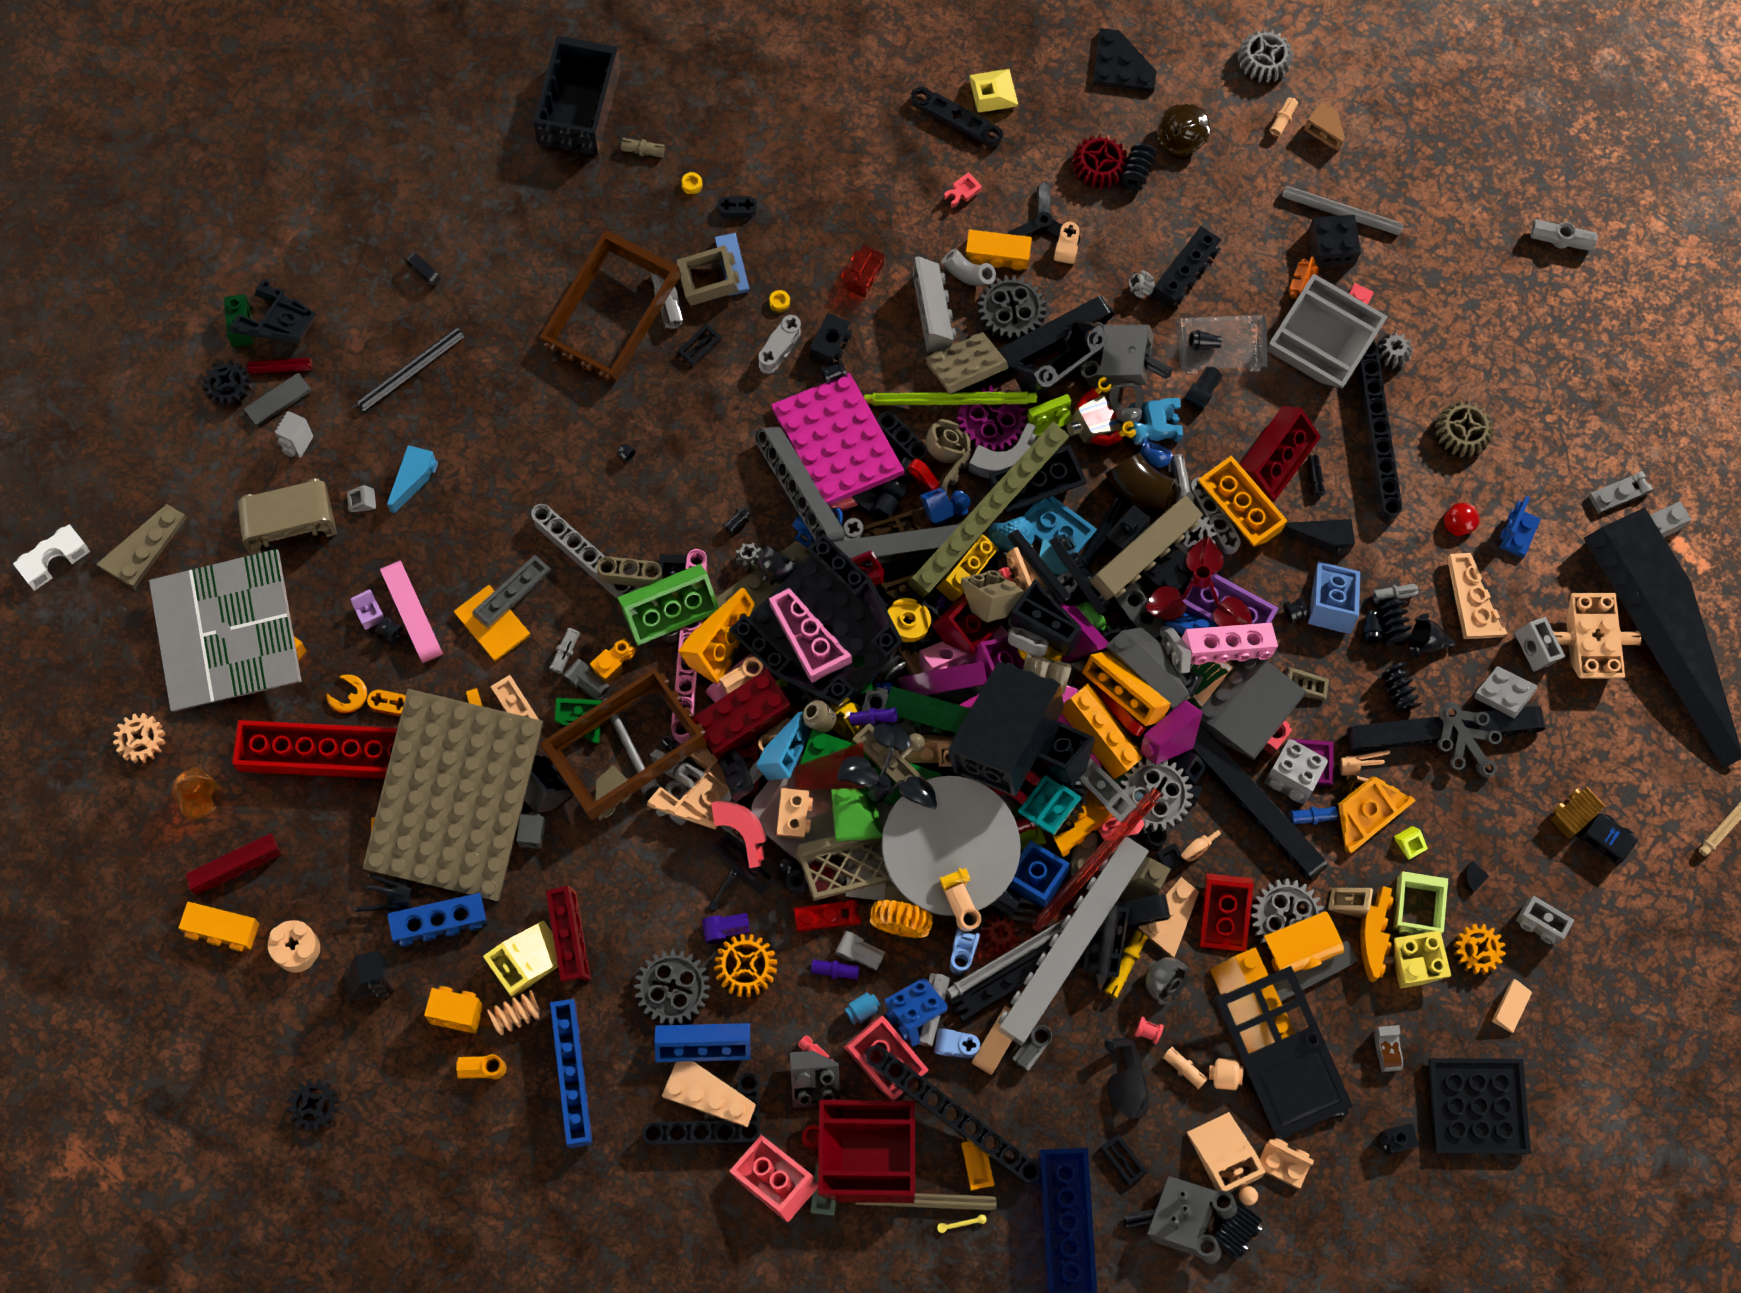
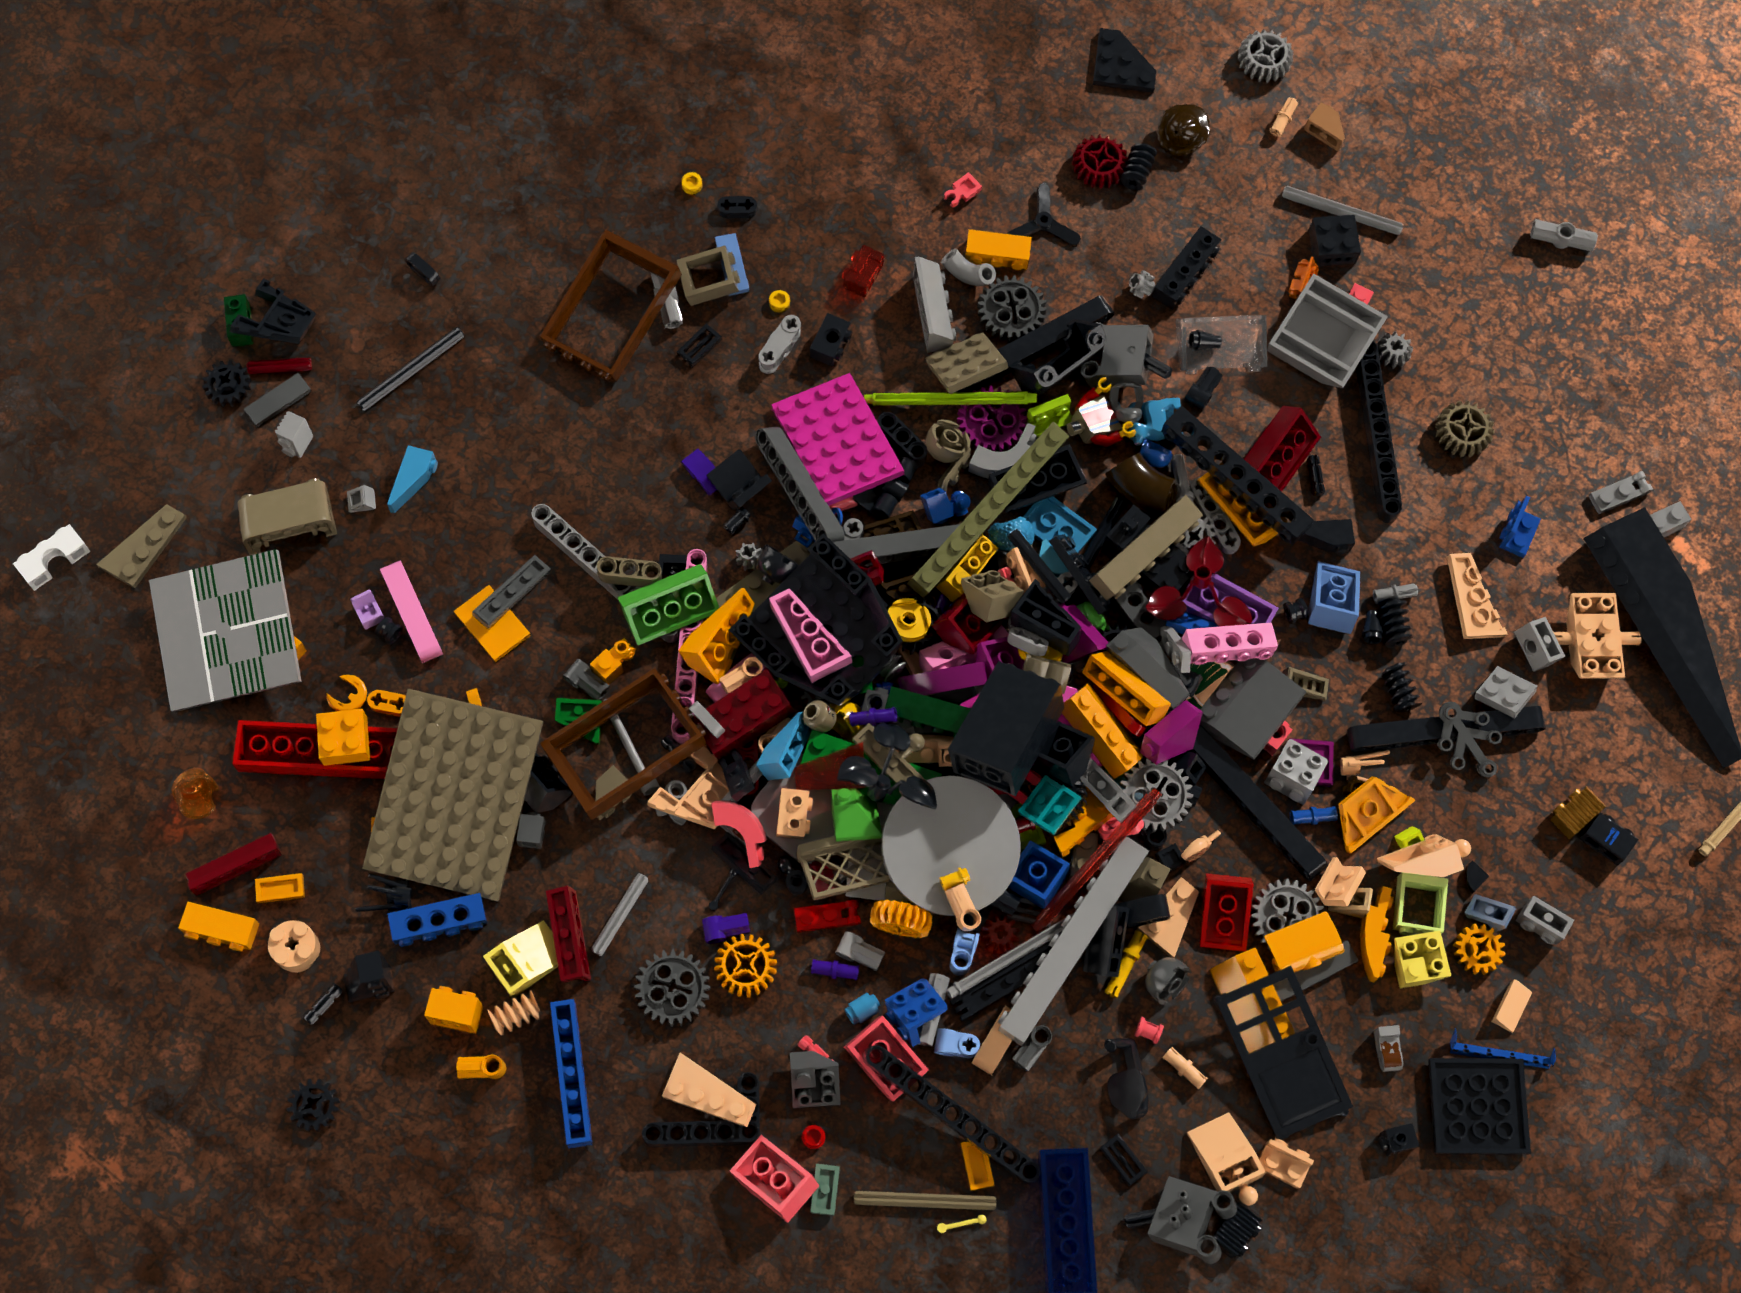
light nougat gear [113,713,165,763] -> none
light nougat plate [491,675,543,728] -> none
black container [533,35,621,154] -> none
light grey pin [549,628,580,674] -> none
black hinge [617,444,636,463] -> none
dark tan pin [621,138,665,158] -> none
light grey hinge [650,749,704,789] -> none
blue brick [655,1023,751,1062] -> none
dark red slope [818,1100,915,1203] -> none
black bush [820,360,847,385] -> none
red beam [907,459,940,493] -> none
black piece [911,86,1003,147] -> none
light yellow slope [969,69,1018,113] -> none
light nougat piece [1054,222,1079,264] -> none
light nougat head [1209,1058,1243,1090] -> none
black hat [1408,613,1456,659] -> none
red hair [1444,502,1480,536] -> none
none -> light orange tile [255,873,305,904]
none -> black axle [303,983,343,1025]
none -> light orange brick [316,709,370,766]
none -> light grey axle [591,873,648,956]
none -> dark purple slope [681,449,716,496]
none -> light grey beam [689,701,725,739]
none -> black bracket [706,449,772,510]
none -> black brick [1161,406,1314,546]
none -> light nougat bracket [1315,857,1366,907]
none -> light nougat slope [1377,834,1471,877]
none -> blue piece [1450,1028,1556,1069]
none -> sand blue slope [1465,894,1516,932]

